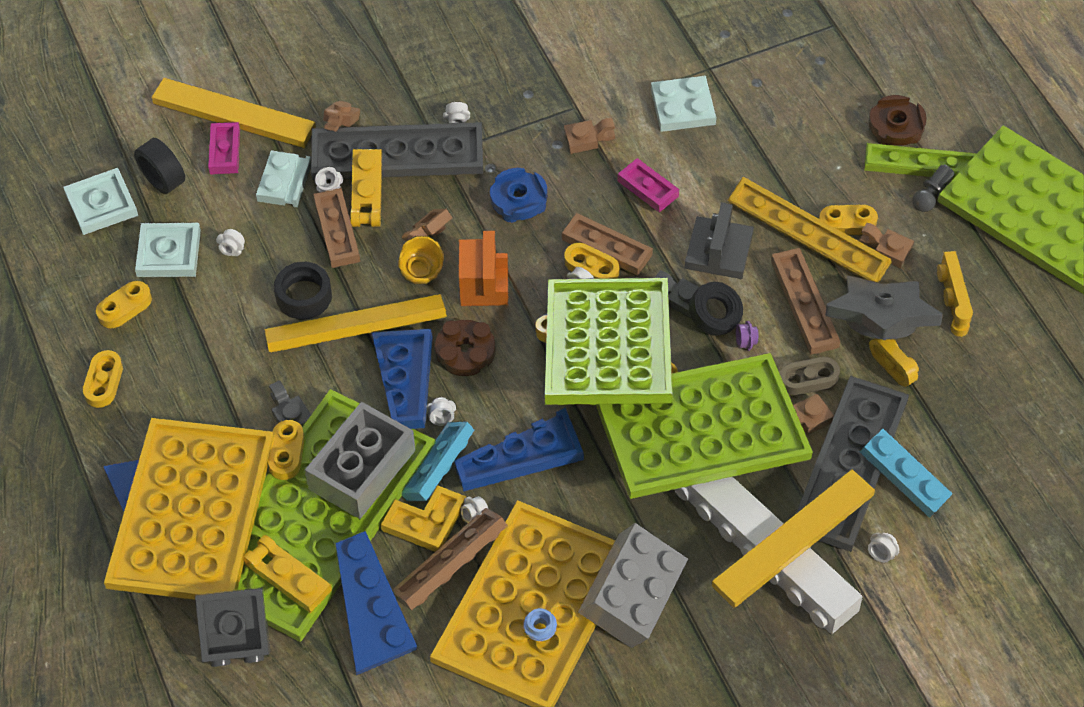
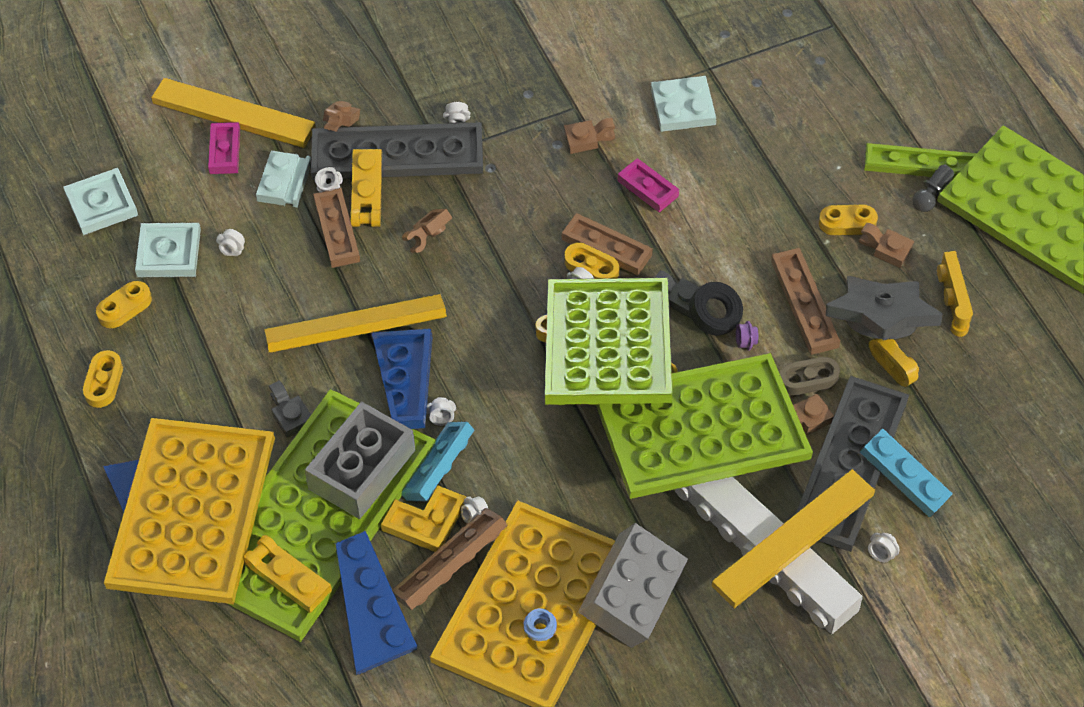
black tyre [134,137,185,194] -> none
dark grey plate [195,587,271,667] -> none
yellow plate [268,420,305,480] -> none
black tyre [274,261,332,320] -> none
yellow hair [398,236,444,284] -> none
reddish brown plate [435,320,496,376] -> none
blue wing [454,408,584,492] -> none
orange plate [459,231,508,306] -> none
blue plate [490,168,548,223] -> none
dark grey bracket [684,202,754,279] -> none
yellow tile [728,177,892,283] -> none
reddish brown plate [869,95,927,146] -> none

